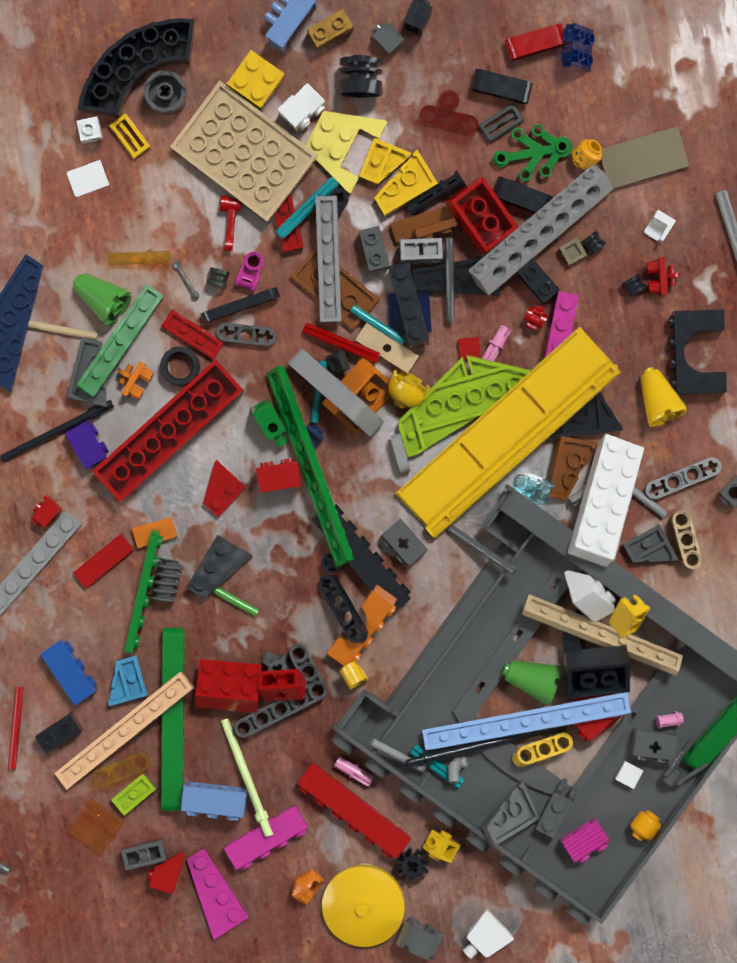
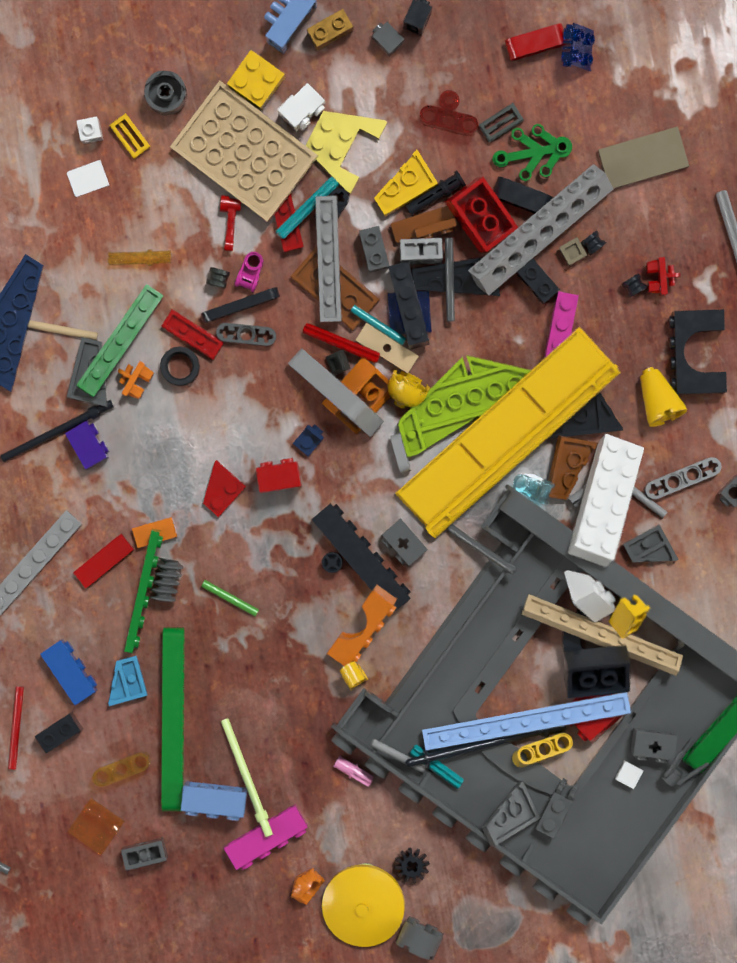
red brick [30,495,63,528] -> none
light nougat plate [54,672,194,790] -> none
bright green cone [73,273,132,326] -> none
black brick [78,18,195,117] -> none
red brick [92,359,244,502] -> none
lime plate [111,773,157,816] -> none
red slope [147,850,186,894] -> none
dark grey hinge [173,261,200,299] -> none
black wing [186,535,253,599] -> none
dark pink wing [187,847,249,940] -> none
red brick [195,659,262,713] -> none
dark grey beam [234,643,327,737] -> none
green torso [251,398,288,448] -> none
red brick [257,669,306,701] -> none
dark grey piece [261,650,295,671] -> none
green plate [266,365,354,567] -> none
red brick [297,762,411,859] -> none
teal bar [310,360,327,423] -> none
black beam [319,574,368,643] -> none
black wheel [339,55,383,98] -> none
yellow wing [359,138,411,185] -> none
yellow brick [423,830,461,863] -> none
light grey arm [448,756,468,784] -> none
red tile [458,337,481,359] -> none
white torso [463,908,514,959] -> none
black beam [470,69,533,104] -> none
bright pink axle [482,325,512,361] -> none
bright green cone [502,660,562,705] -> none
red gear [523,305,548,331] -> none
dark pink brick [560,817,610,863] -> none
light orange head [571,139,602,170] -> none
light orange head [630,810,661,842] -> none
white panel [644,210,676,243] -> none
bright pink pin [656,711,684,729] -> none
tan beam [670,510,702,569] -> none

